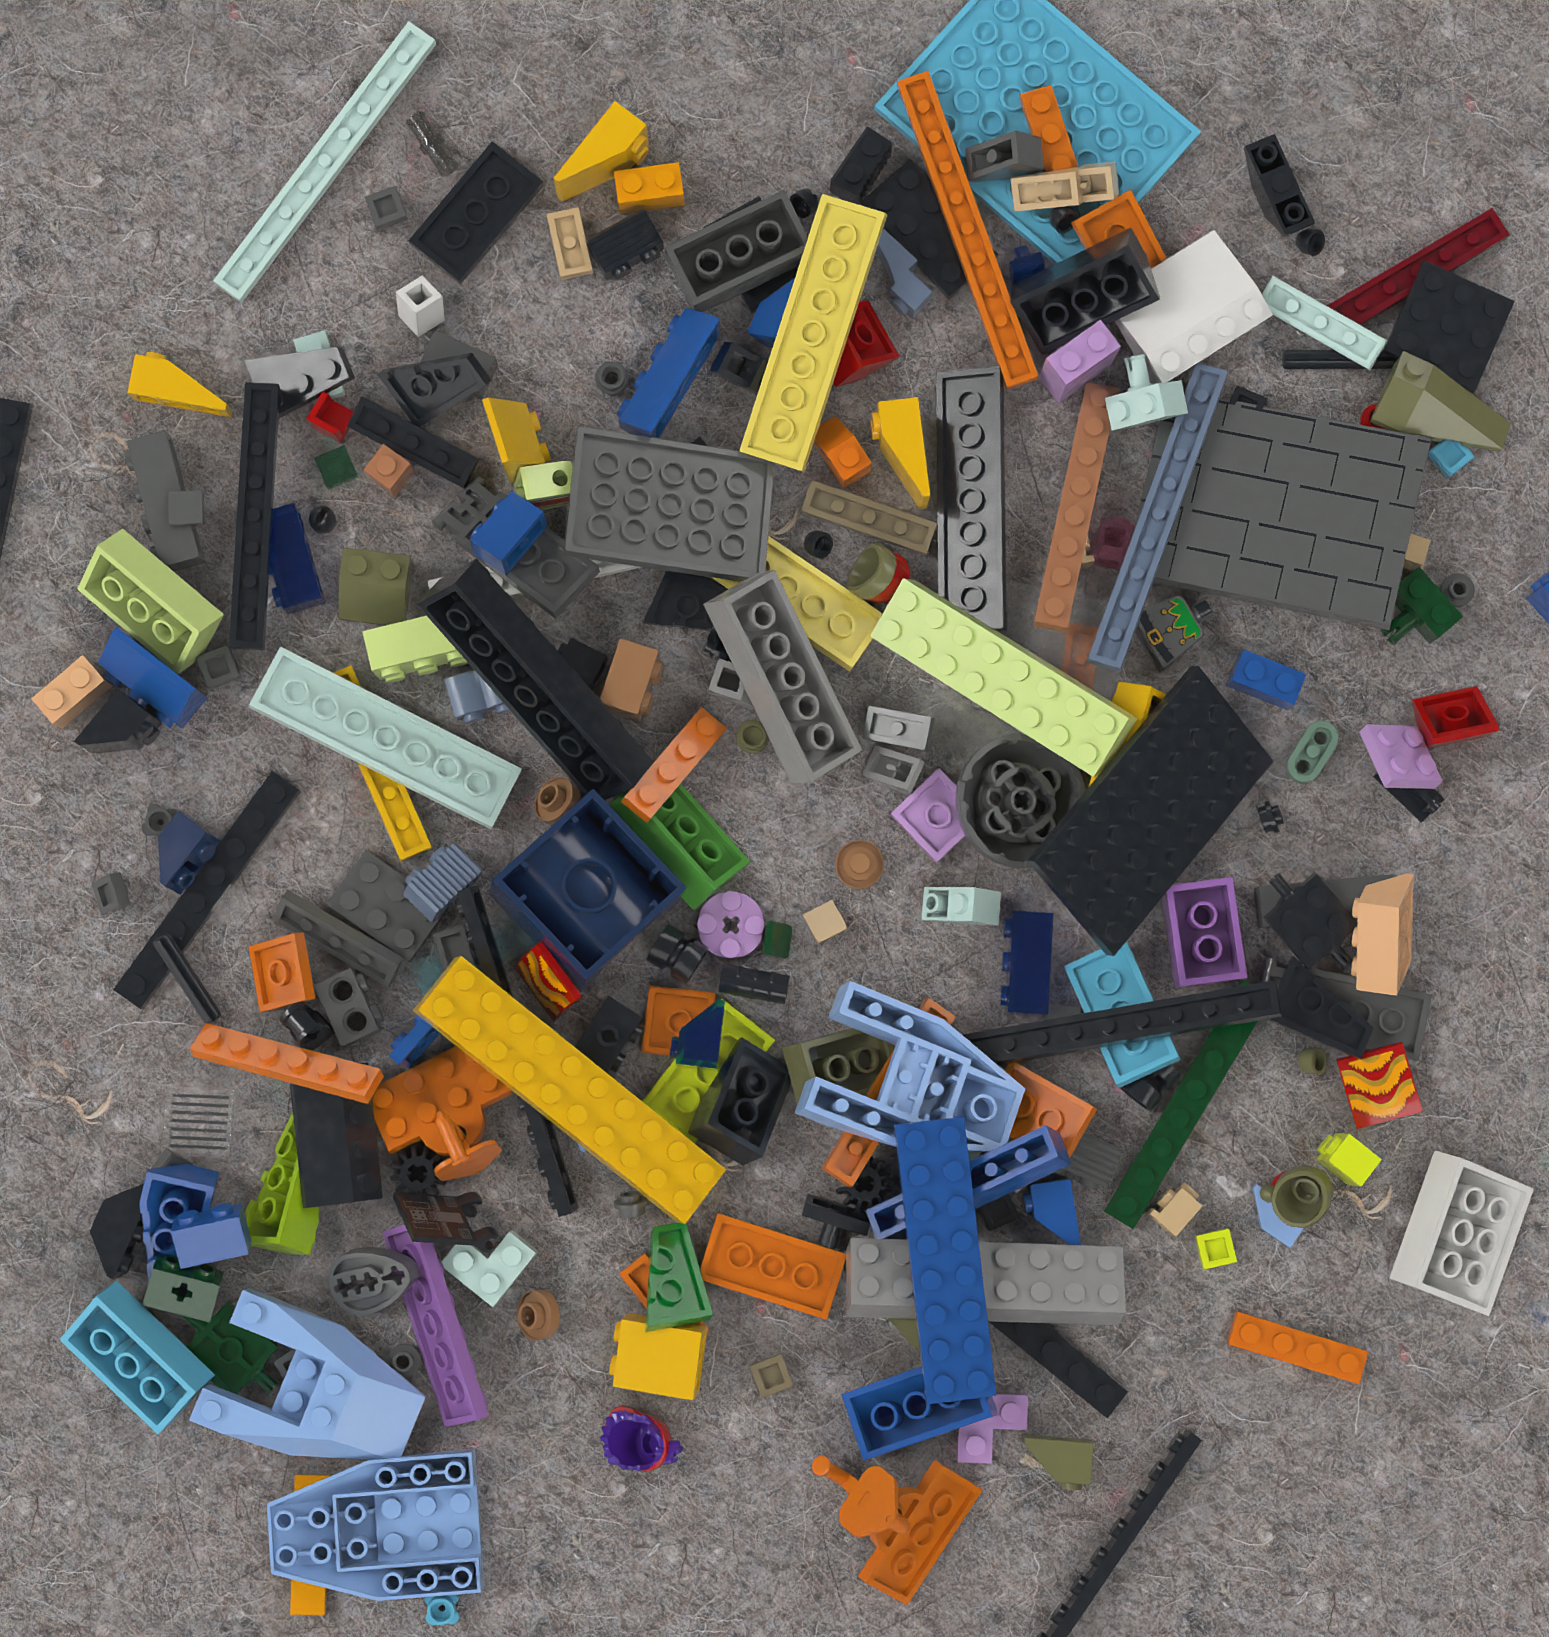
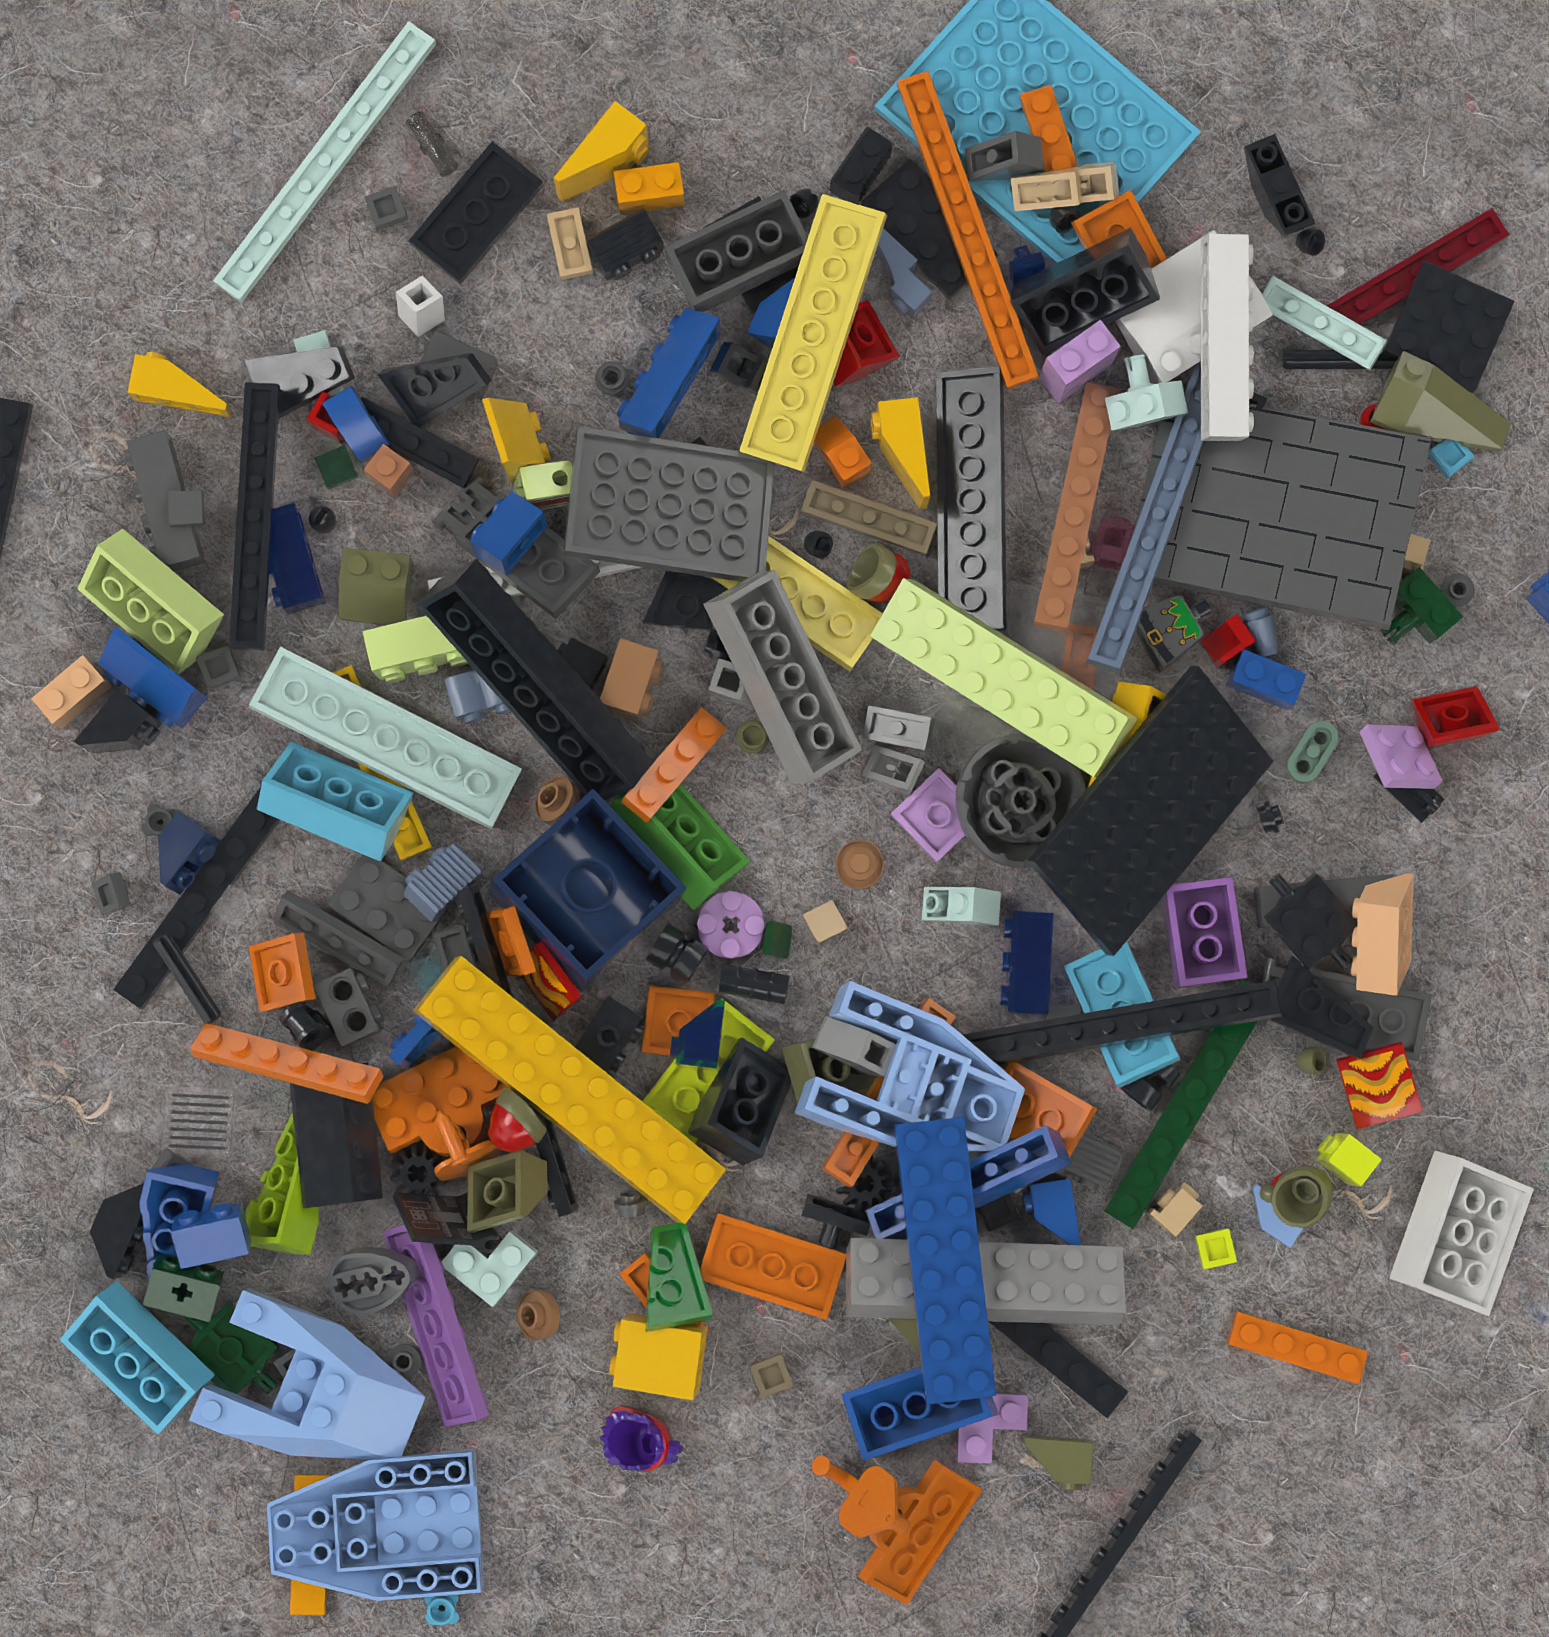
none -> medium azure slope [257,742,413,862]
none -> blue slope [322,386,390,461]
none -> olive slope [467,1150,547,1233]
none -> orange tile [486,906,536,976]
none -> piece [488,1087,546,1153]
none -> light grey slope [812,1016,896,1077]
none -> red panel [1200,614,1256,668]
none -> white brick [1201,234,1254,441]
none -> sand blue cone [1242,606,1279,657]

